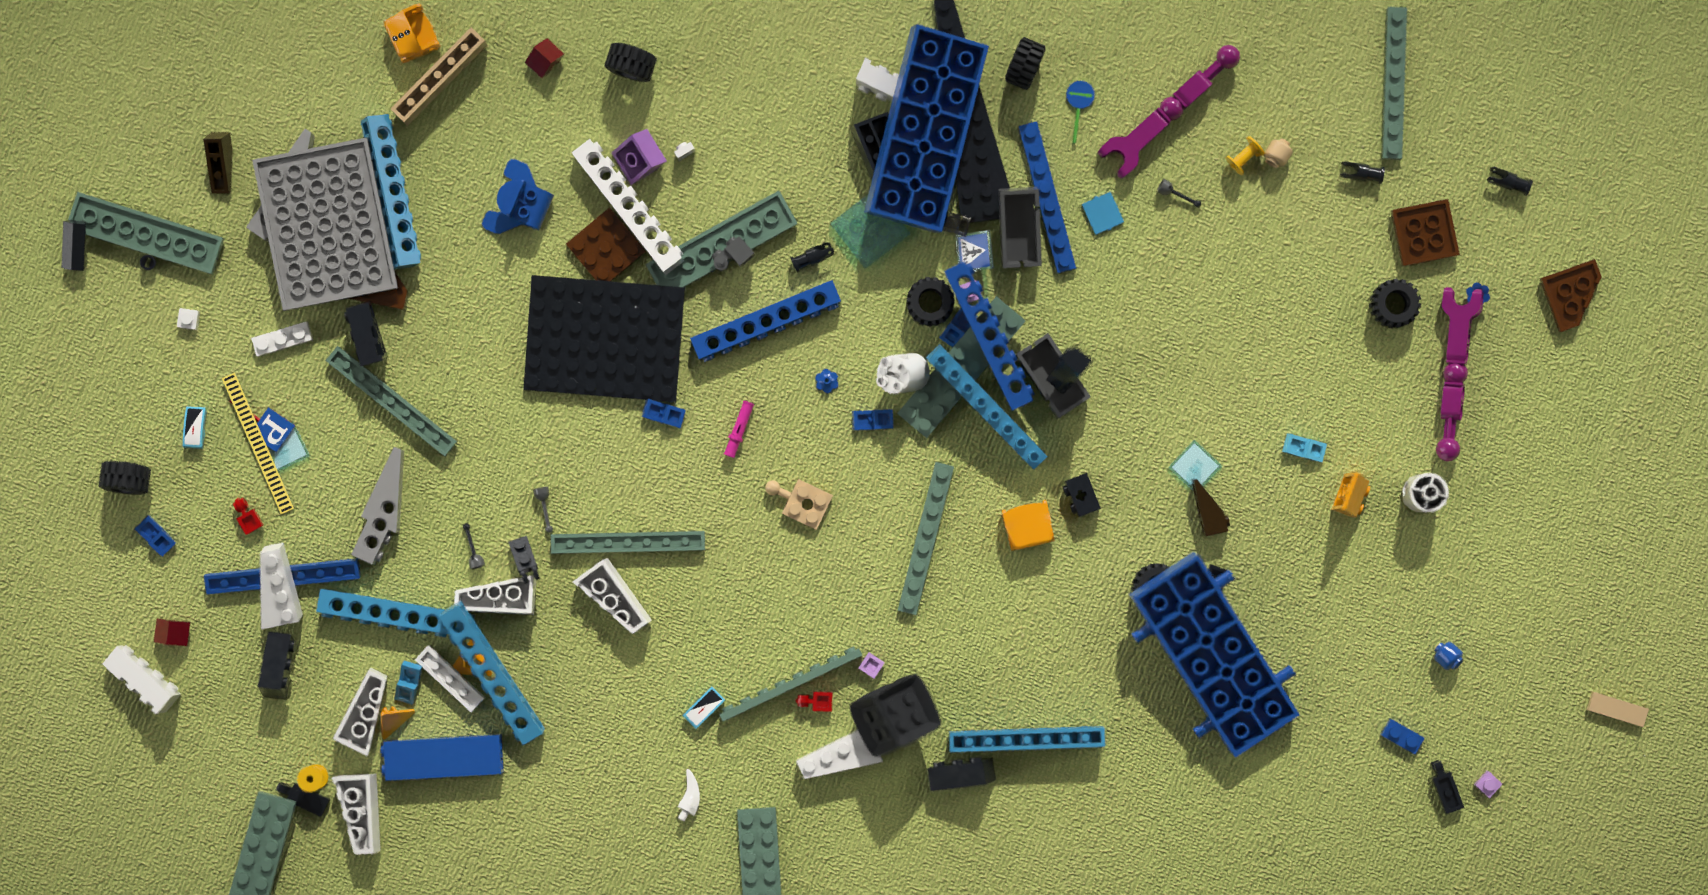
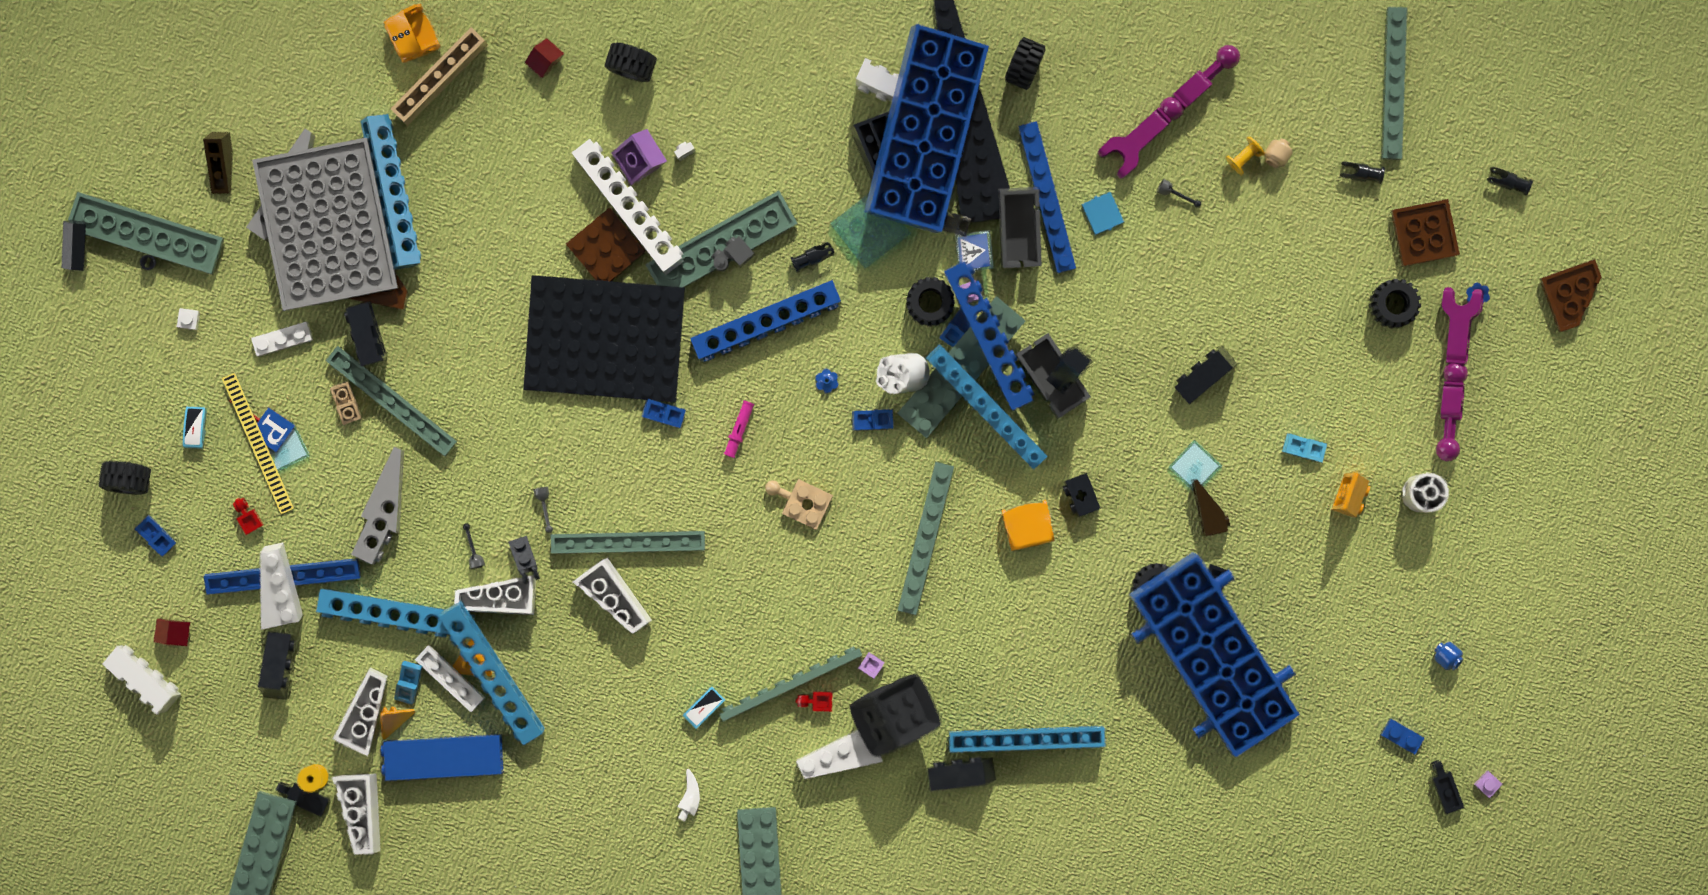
blue piece [482,159,554,234] -> none
blue piece [1066,81,1095,144] -> none
tan tile [1586,692,1649,727] -> none
none -> tan slope [330,381,361,425]
none -> black wedge [1174,346,1237,405]

